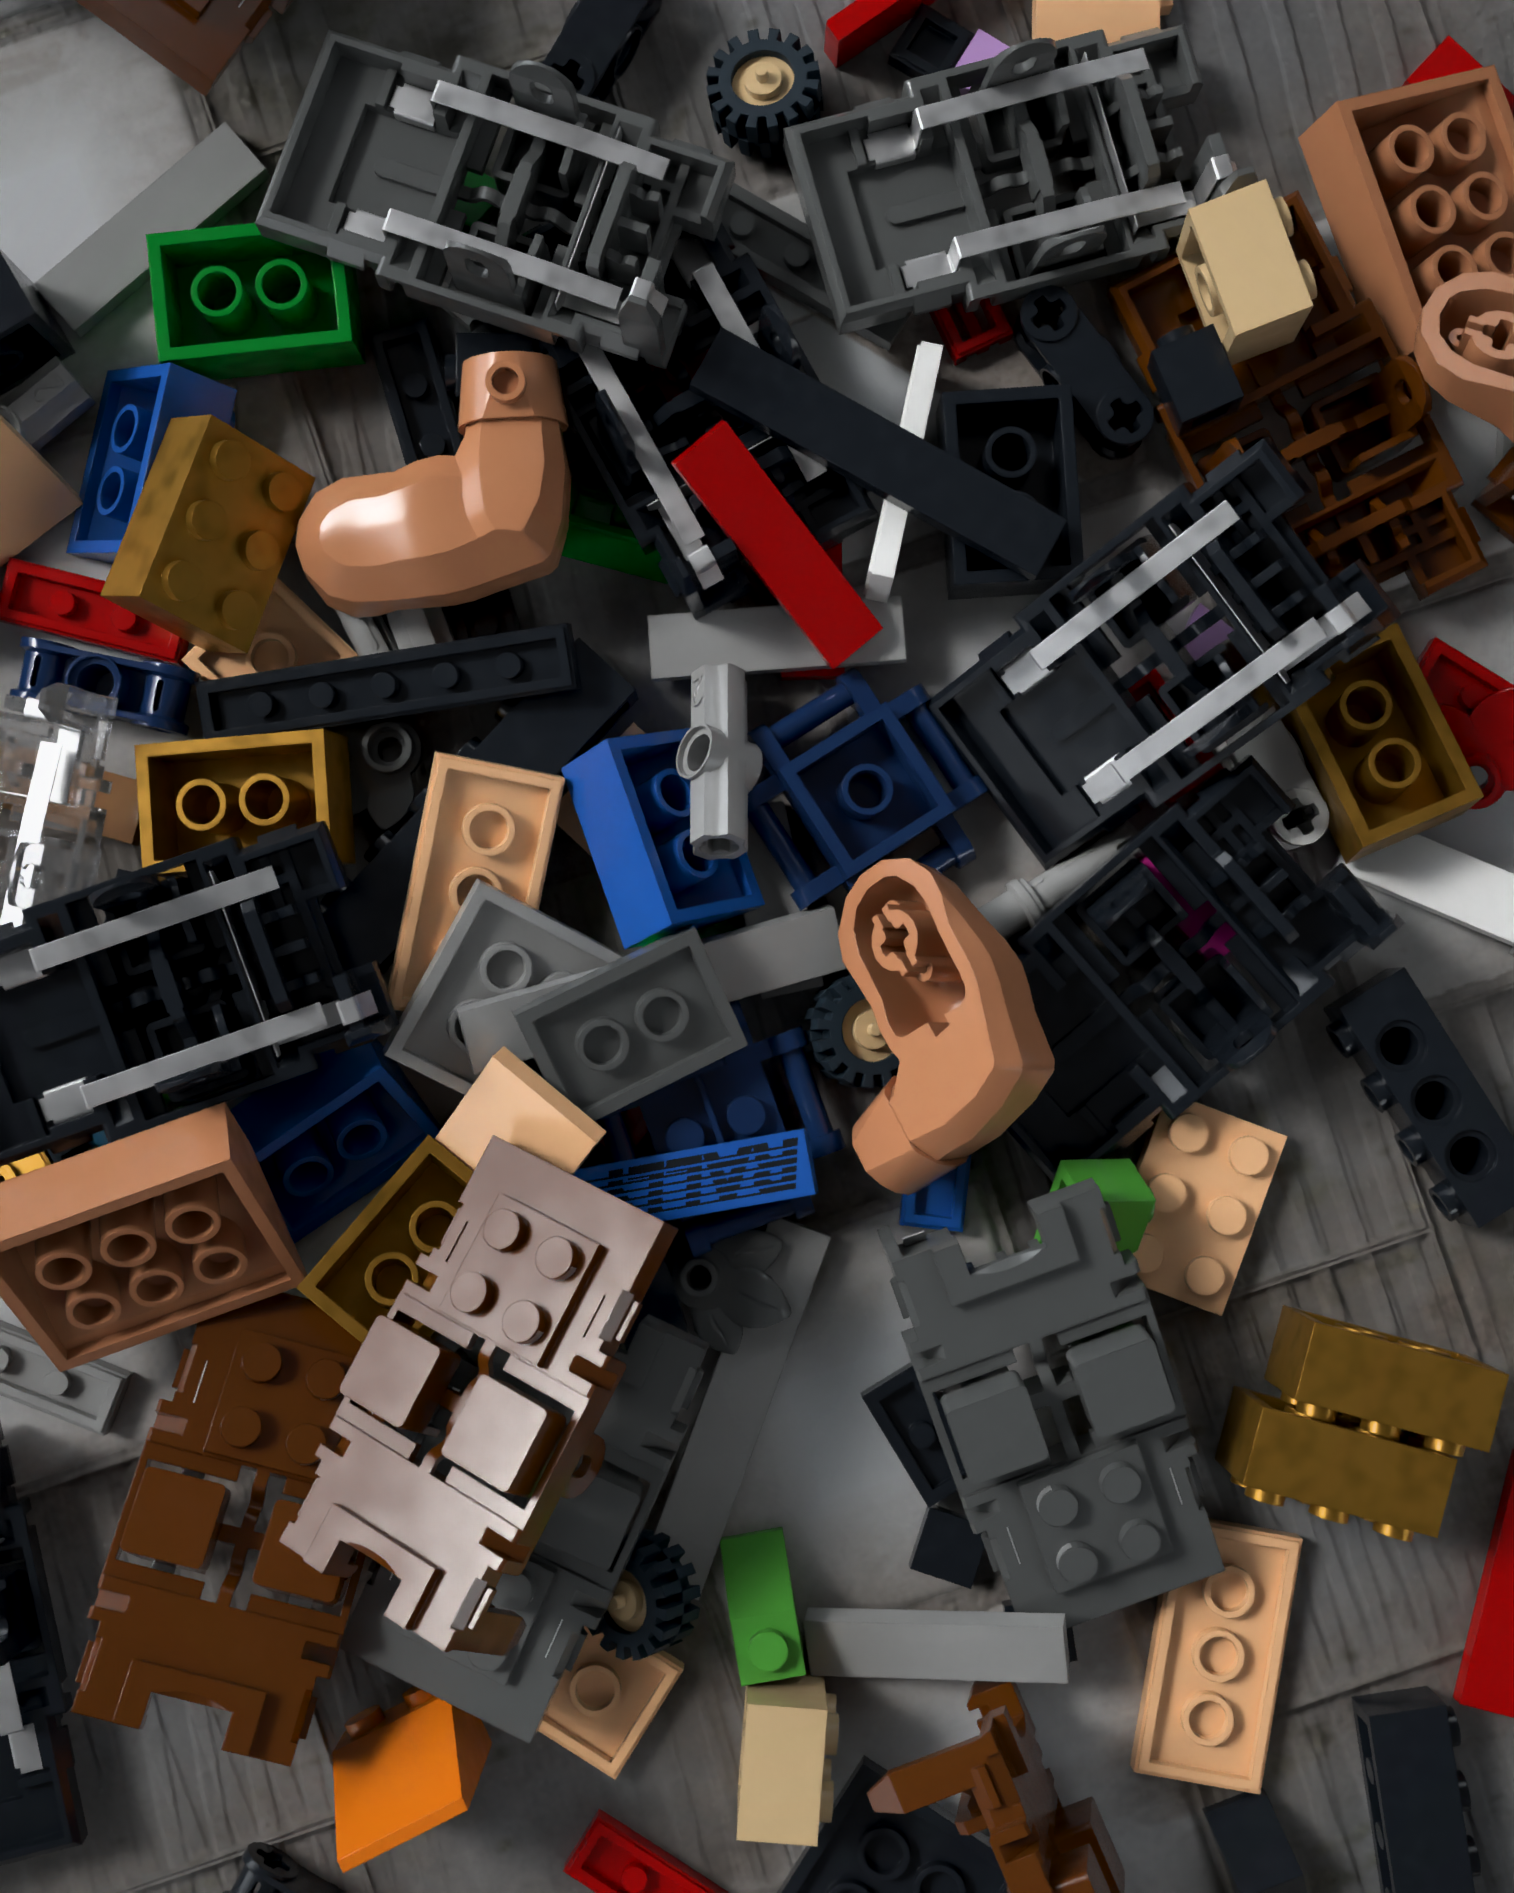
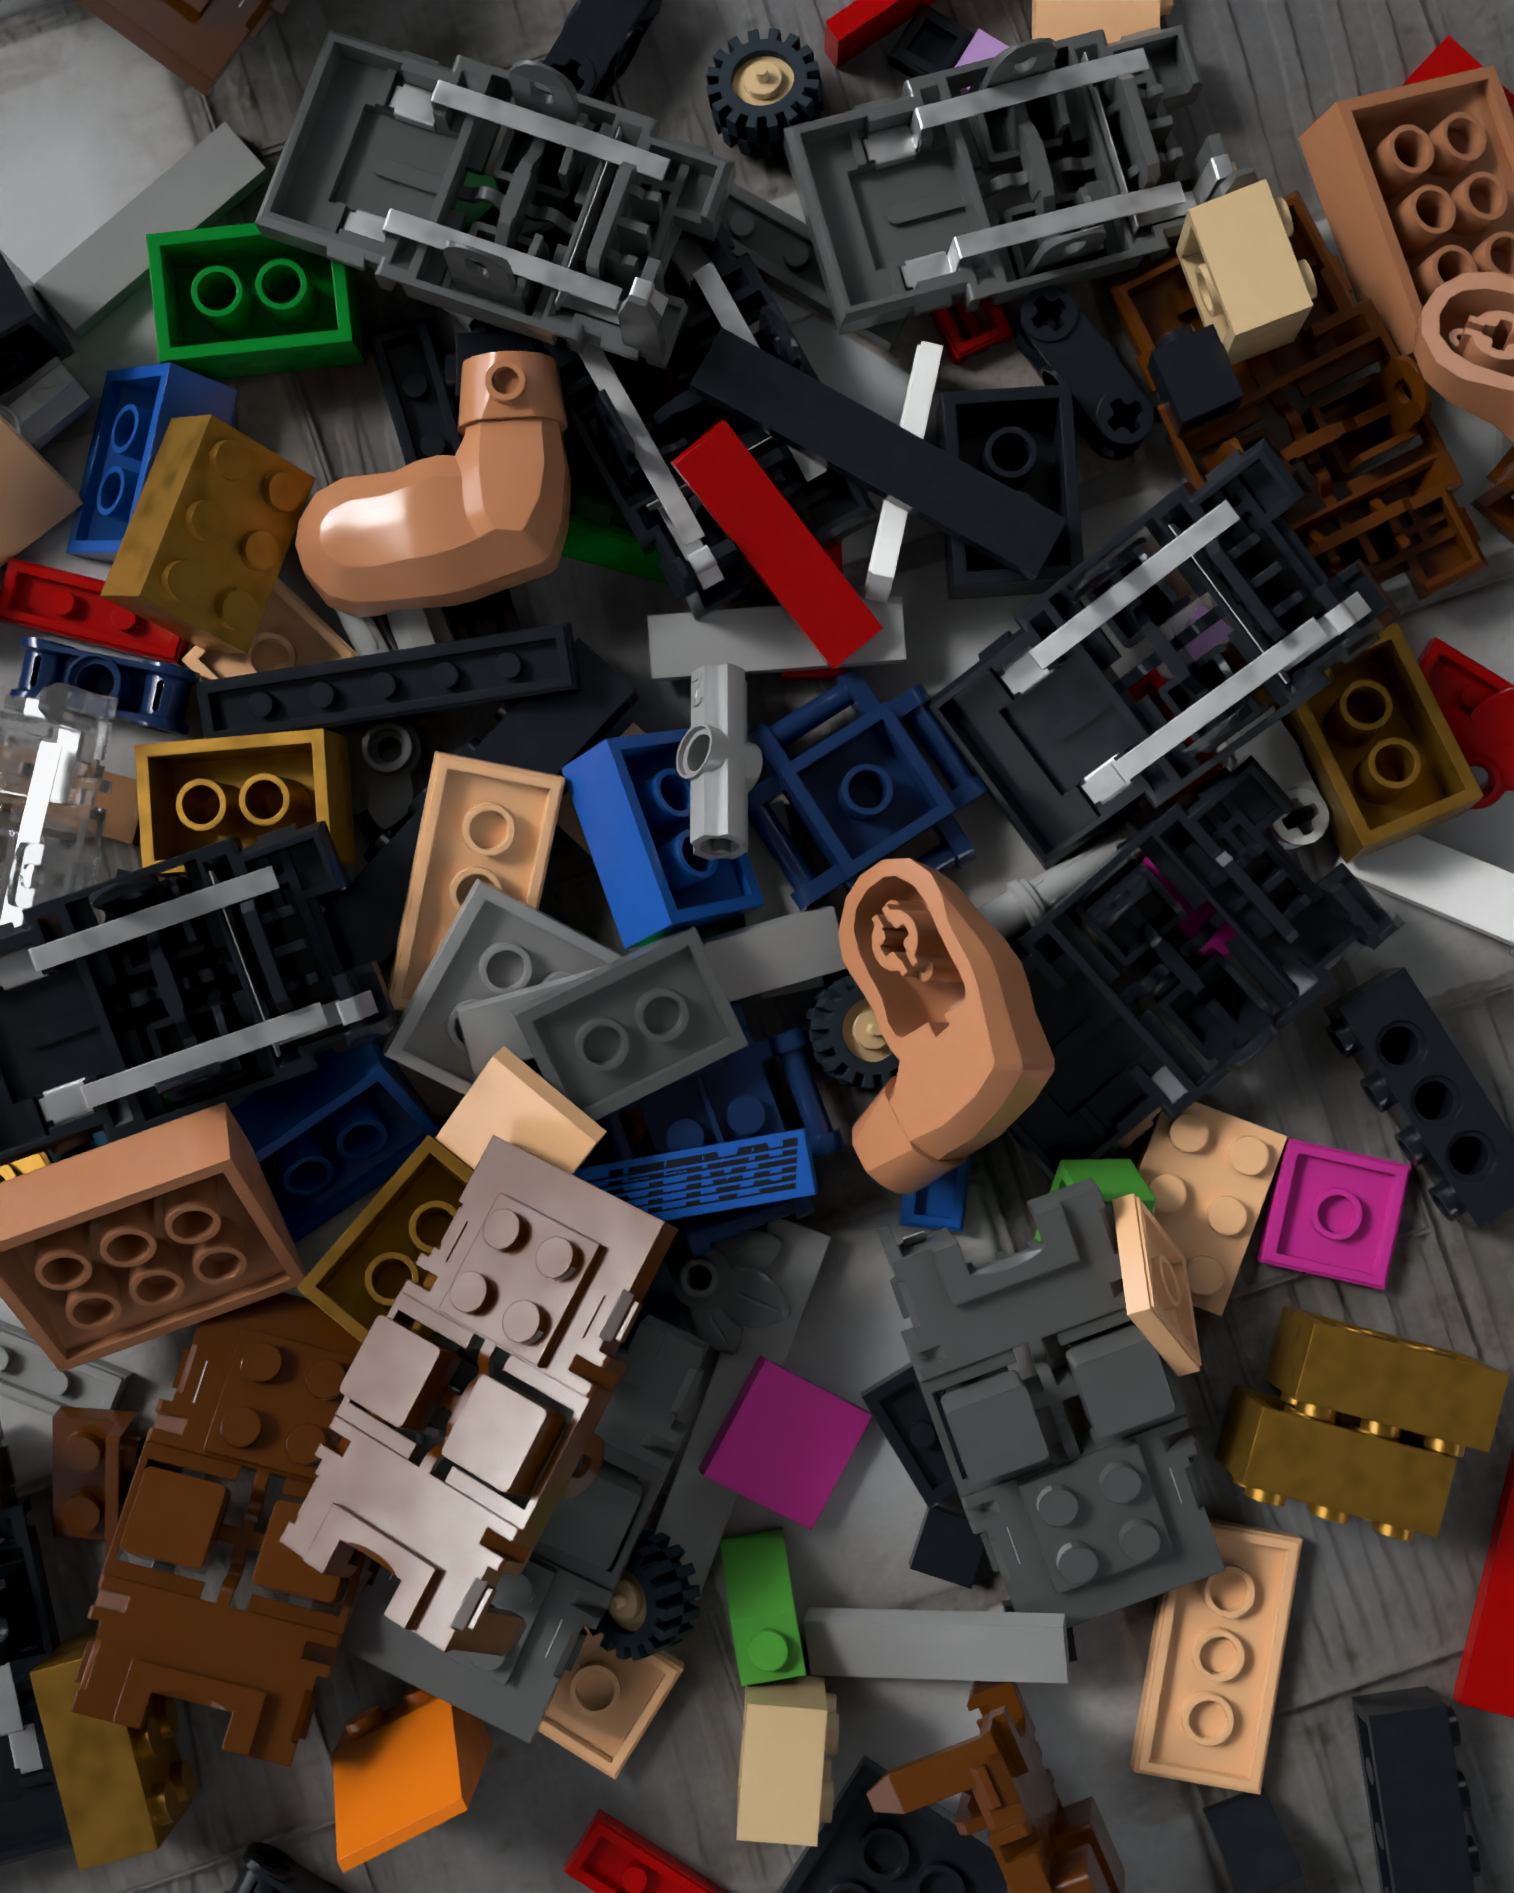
none -> pearl gold brick [29,1629,195,1871]
none -> reddish brown bracket [52,1406,146,1557]
none -> dark pink tile [698,1355,873,1530]
none -> light nougat tile [1112,1193,1202,1377]
none -> dark pink tile [1256,1138,1412,1290]

